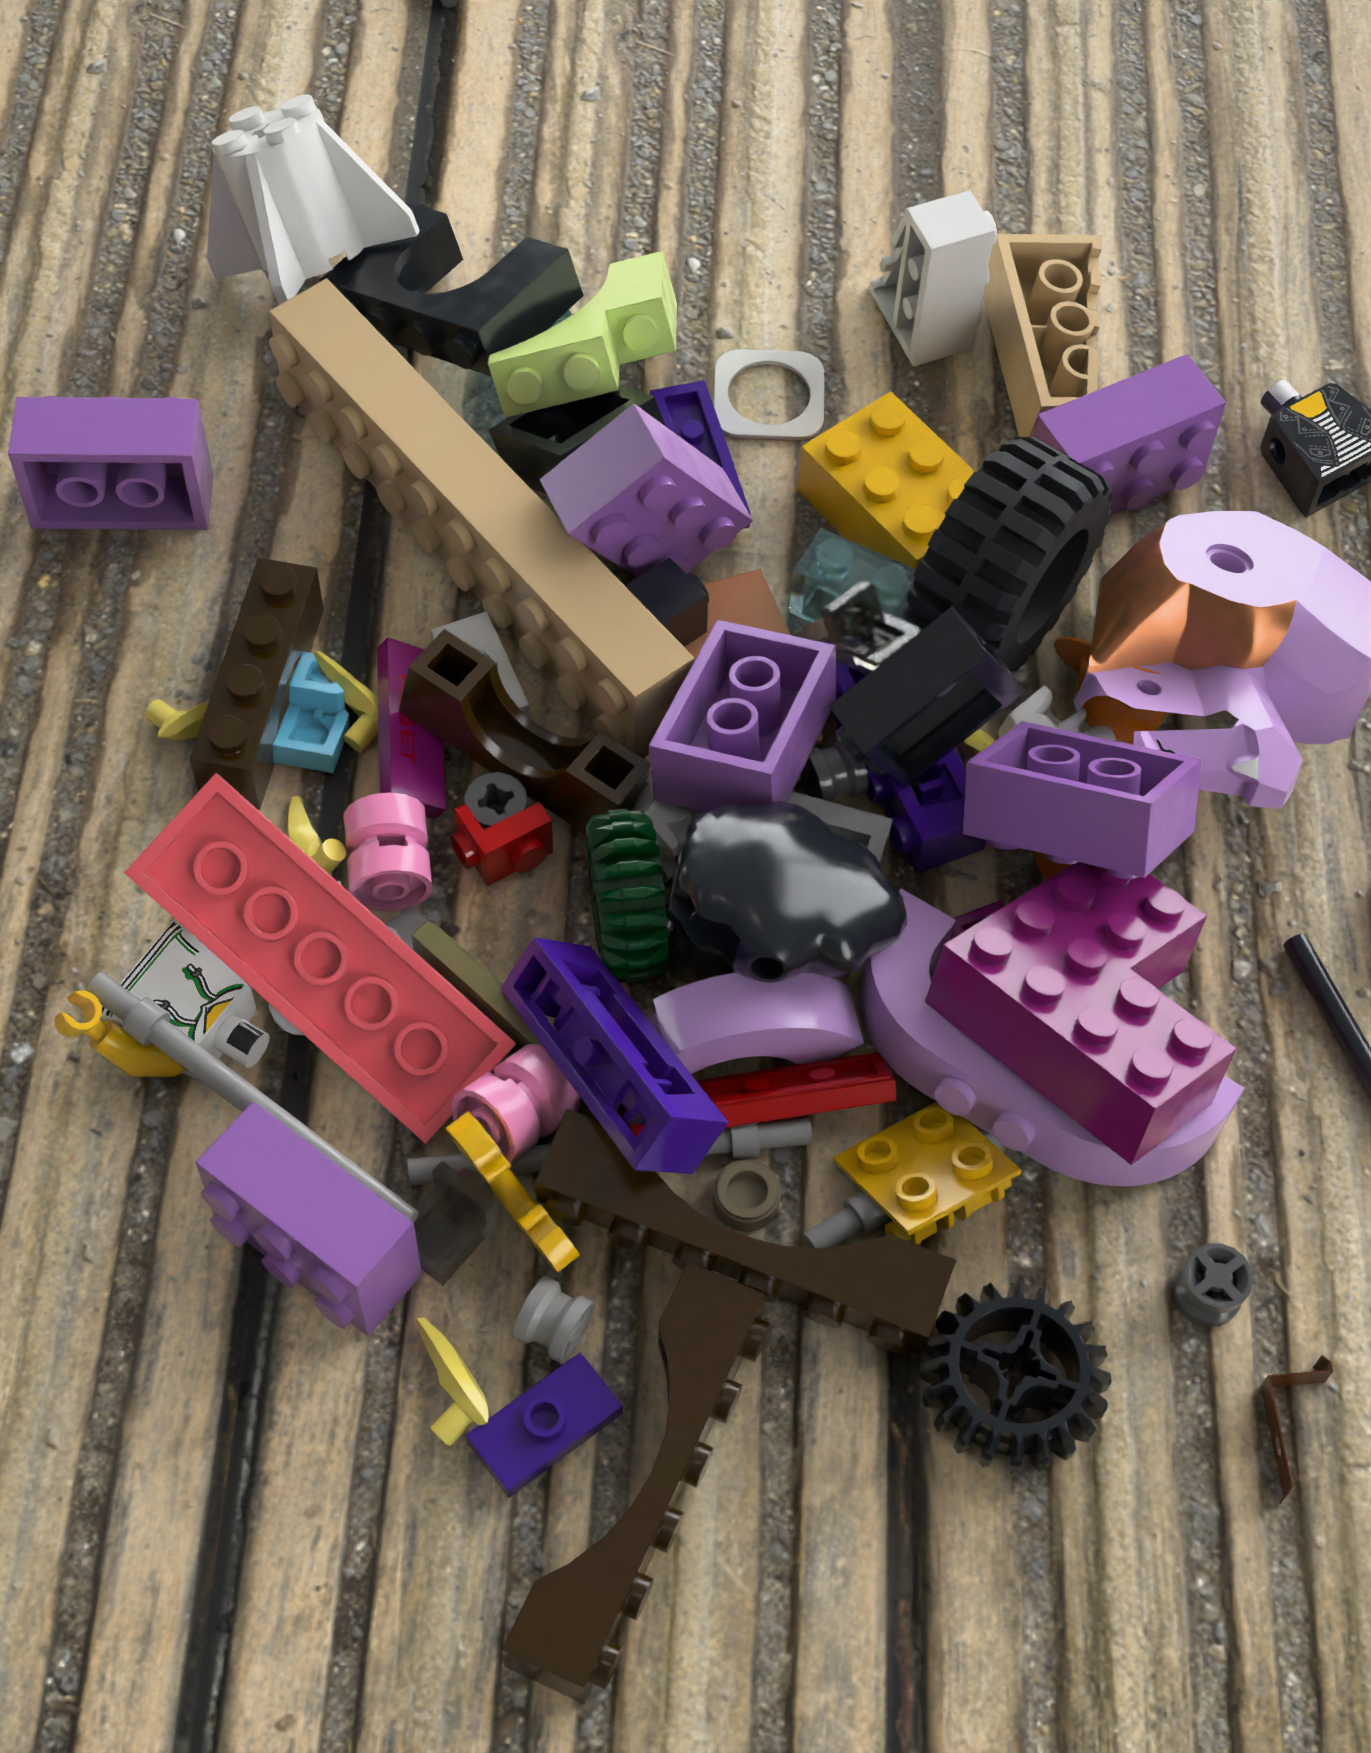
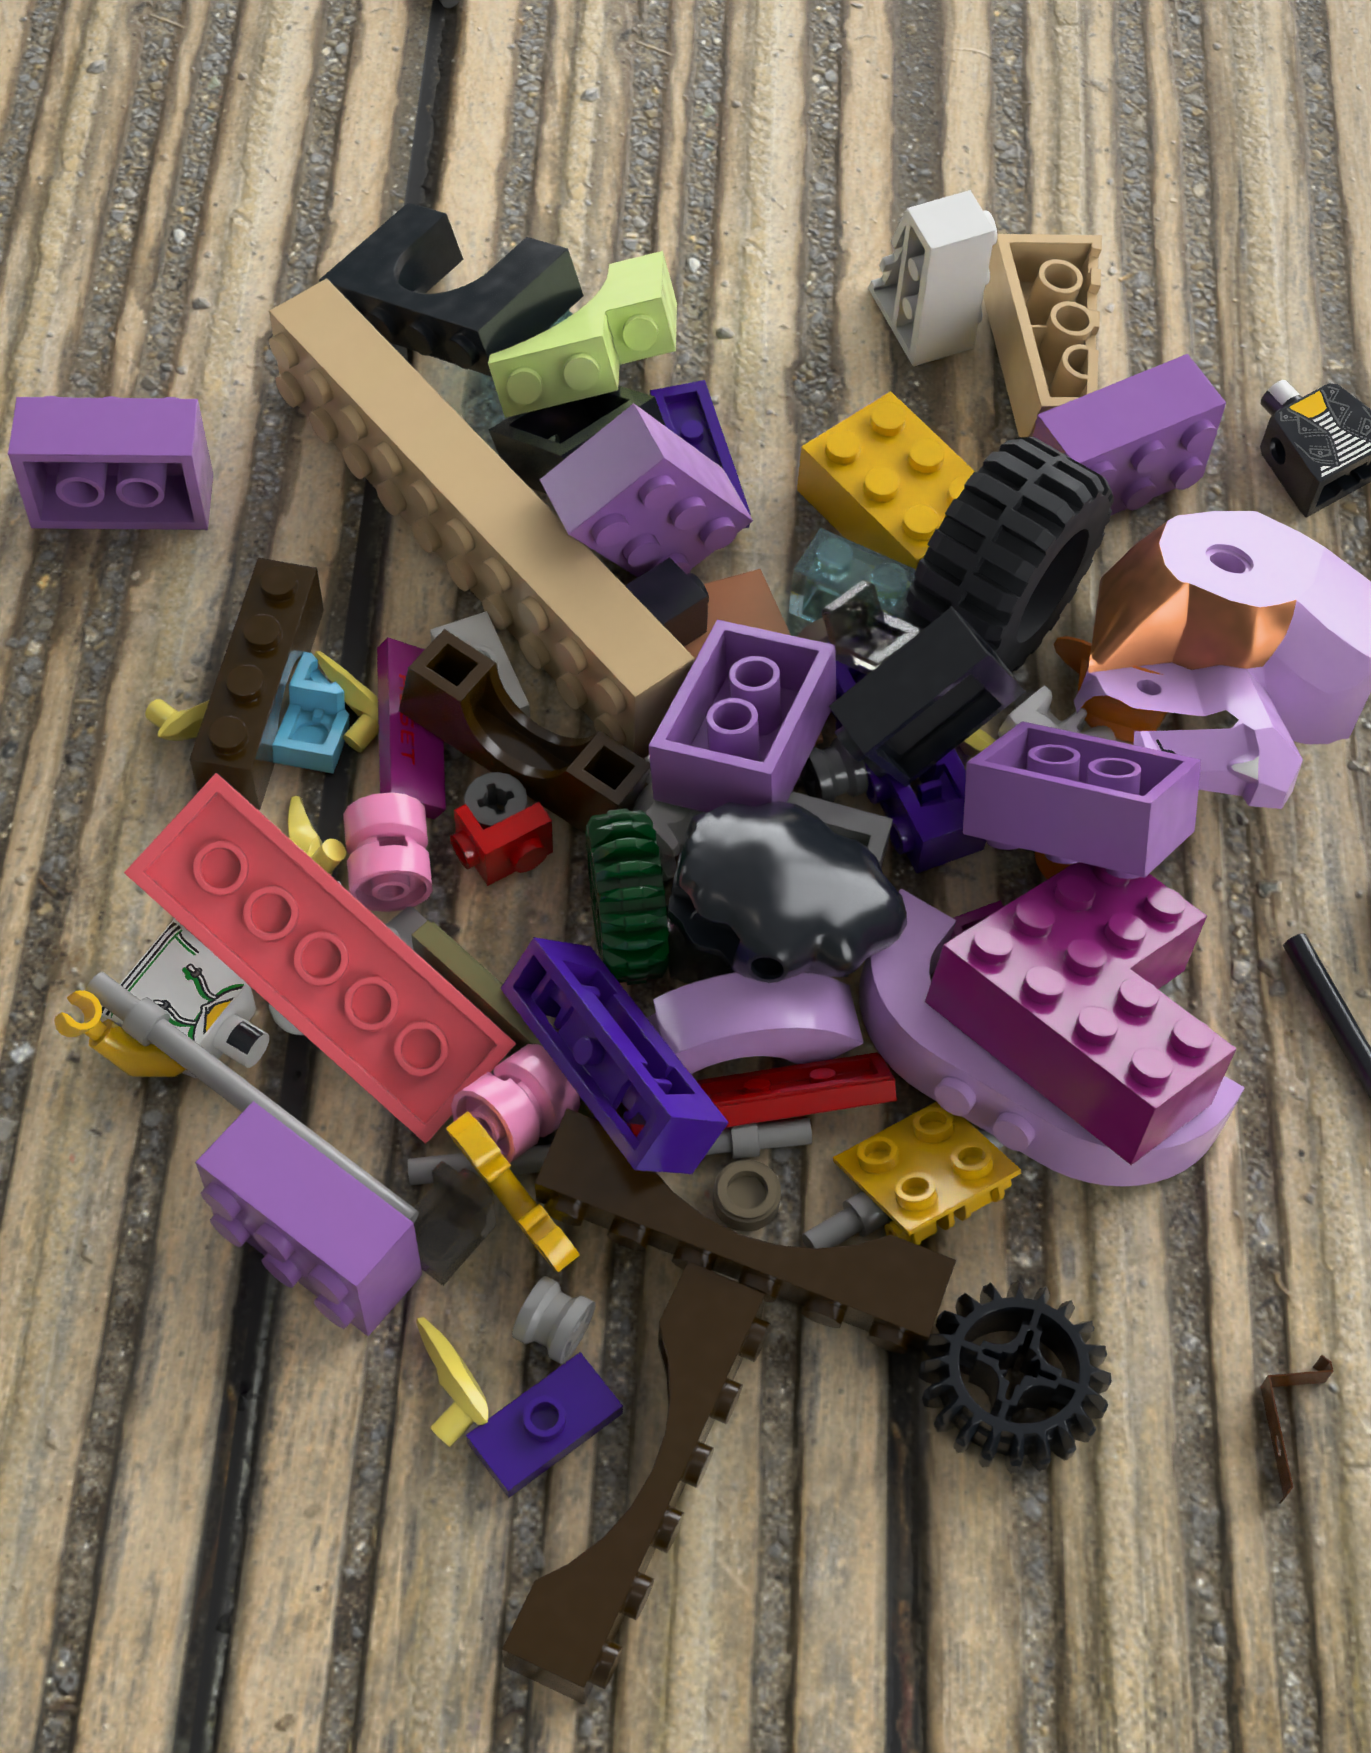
white brick [207,95,420,305] -> none
white piece [714,349,824,440] -> none
dark grey wheel [1173,1243,1253,1327] -> none

